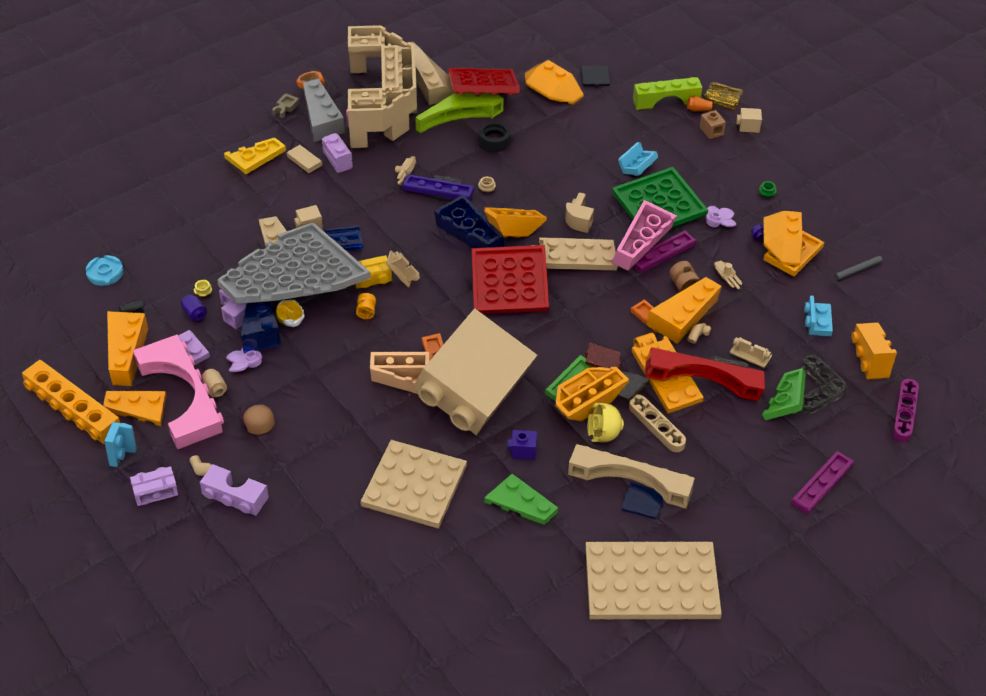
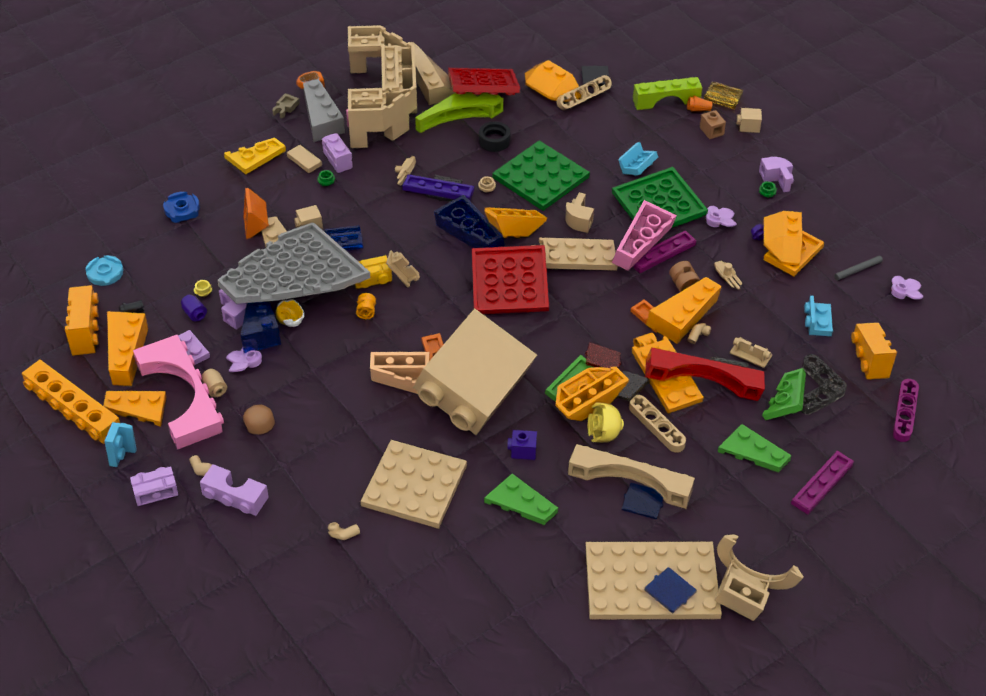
none -> light orange wedge [65,285,99,356]
none -> blue plate [163,192,200,223]
none -> orange slope [243,188,269,239]
none -> green plate [318,170,335,186]
none -> tan arm [328,522,360,540]
none -> green plate [492,140,590,211]
none -> tan beam [557,75,612,110]
none -> clear blue piece [644,567,697,613]
none -> tan piece [714,534,803,621]
none -> bright green wing [718,424,791,472]
none -> lavender brick [759,157,793,192]
none -> lavender plate [891,276,924,299]

